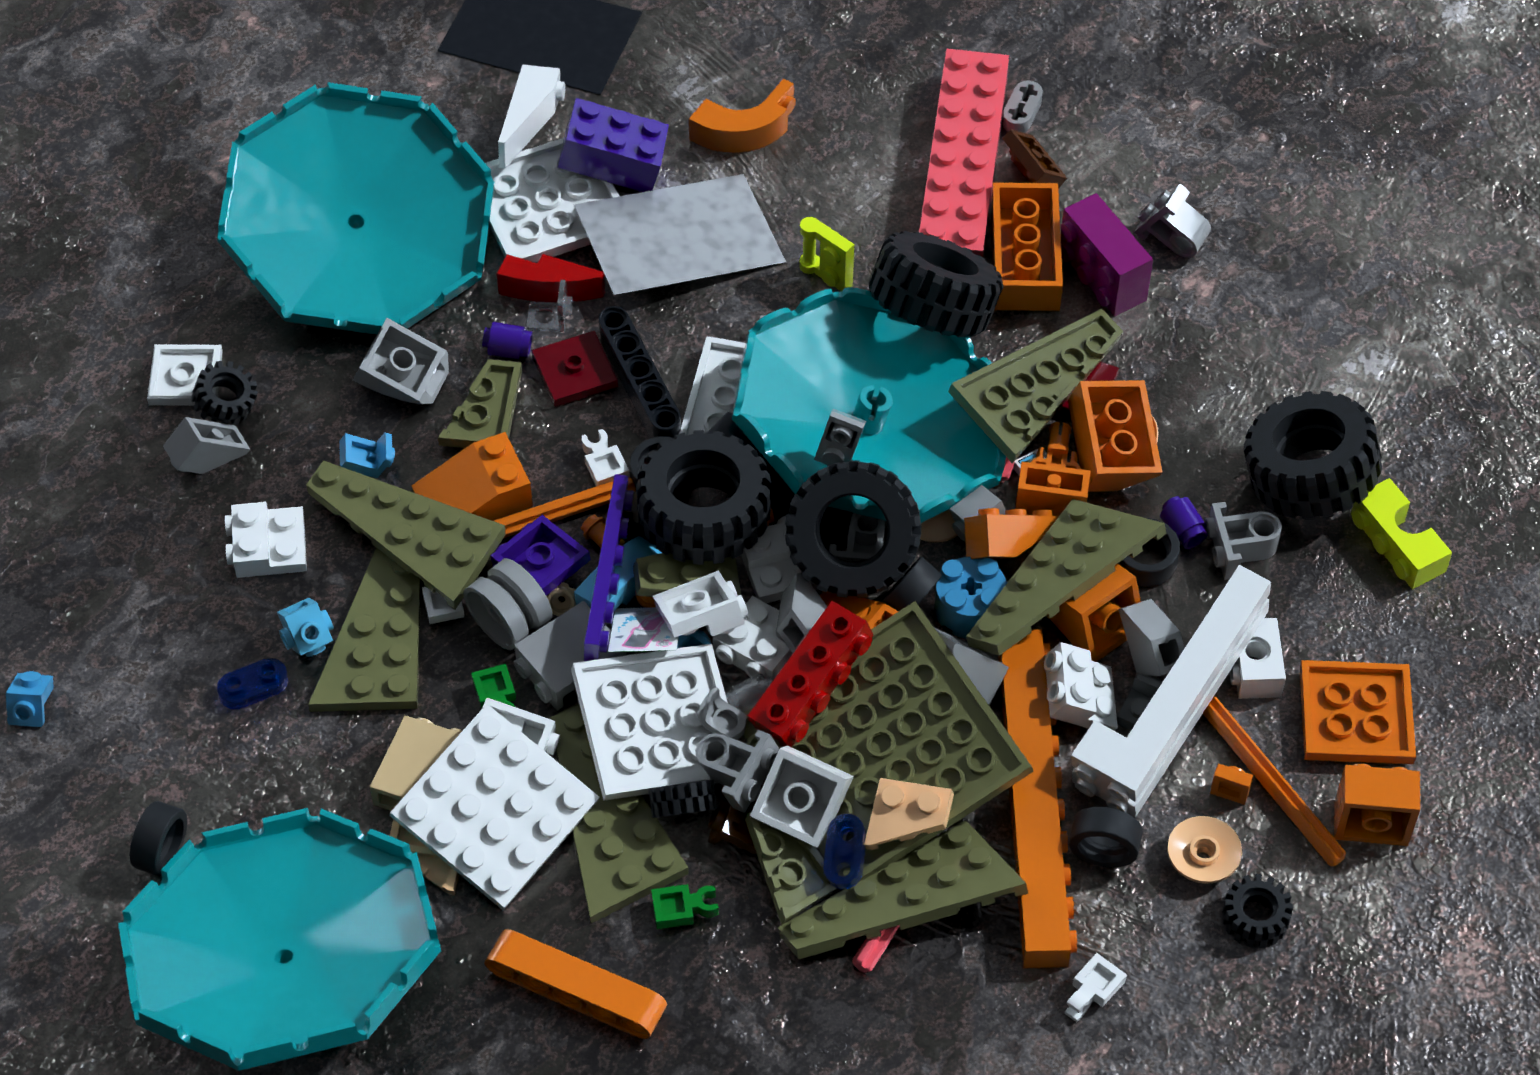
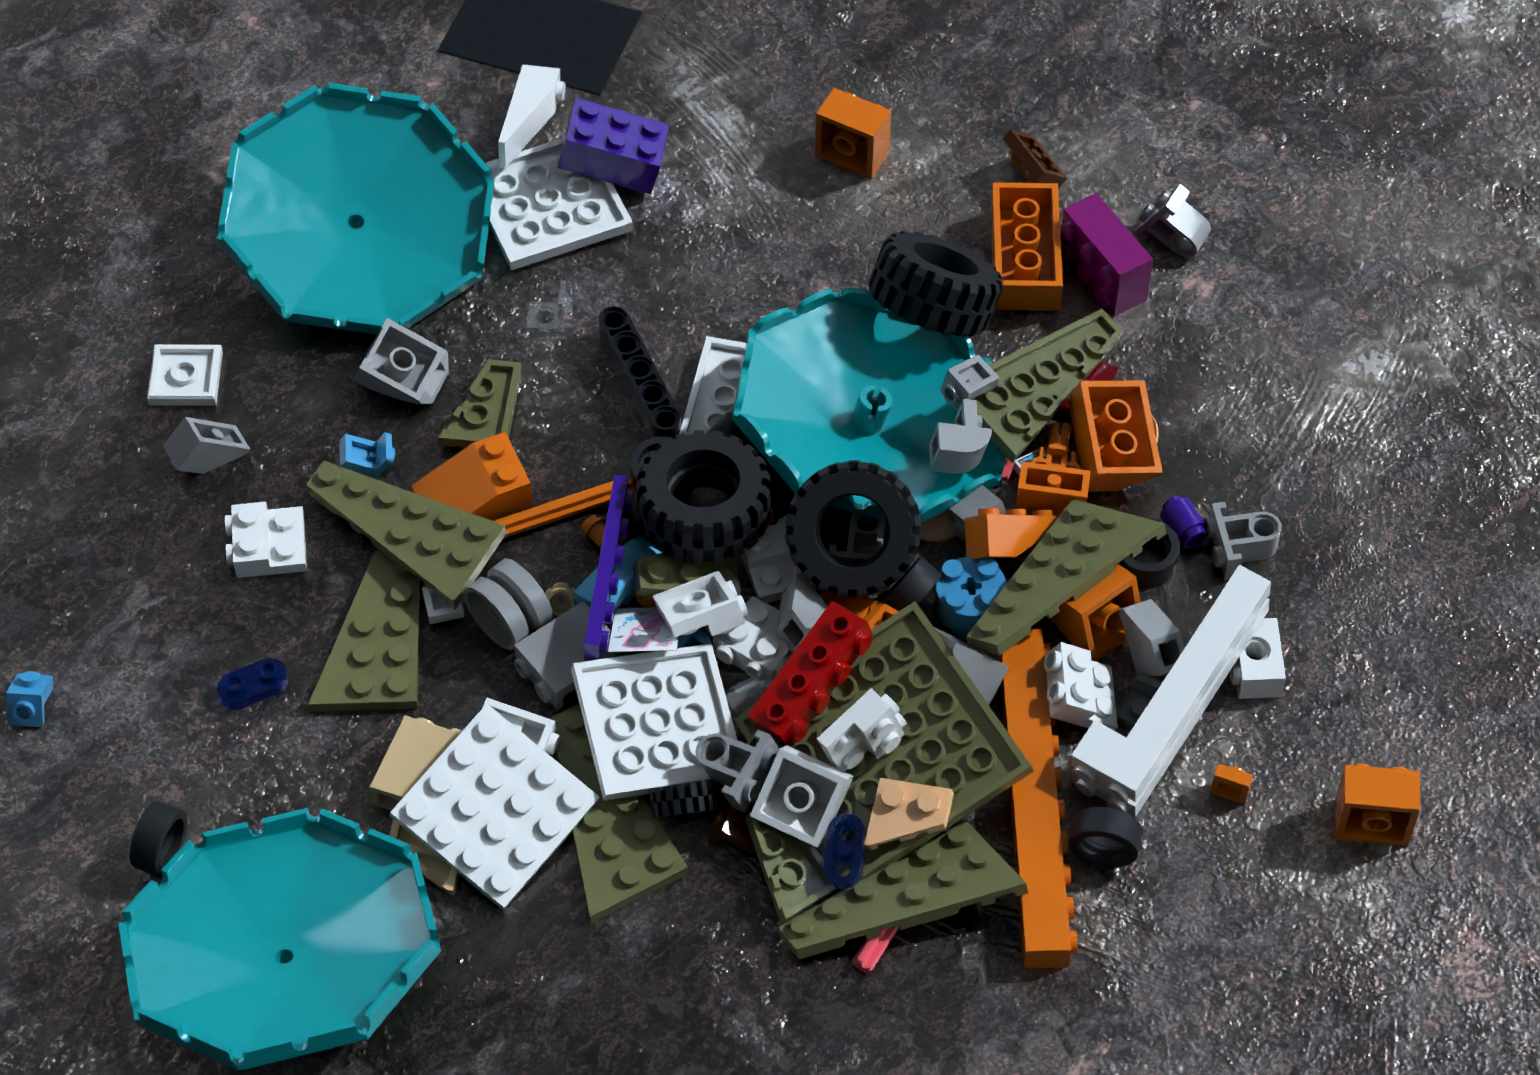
black tyre [191,361,258,425] -> none
medium azure brick [277,598,334,657] -> none
green plate [471,664,516,709] -> none
dark purple brick [482,322,533,360] -> none
orange beam [484,929,667,1039] -> none
dark purple plate [490,515,591,596] -> none
red slope [497,254,605,303] -> none
dark red plate [532,330,618,407] -> none
flat silver sticker [574,174,786,295] -> none
white plate [582,429,630,486] -> none
green plate [651,884,719,929] -> none
orange arch [689,79,796,153] -> none
light grey hair [697,687,747,740] -> none
neon yellow plate [799,217,854,291] -> none
light grey slope [814,409,866,466] -> none
coral brick [919,49,1009,257] -> none
light grey beam [1002,80,1043,133] -> none
white plate [1064,953,1127,1022] -> none
light nougat dish [1167,816,1242,884] -> none
orange axle [1203,697,1346,867] -> none
black tyre [1222,874,1293,948] -> none
black tyre [1244,391,1382,520] -> none
orange plate [1300,660,1416,764] -> none
neon yellow arch [1351,478,1452,590] -> none
none -> orange brick [815,88,891,179]
none -> white plate [817,688,907,772]
none -> light grey brick [929,399,992,474]
none -> light grey bracket [940,354,1000,411]

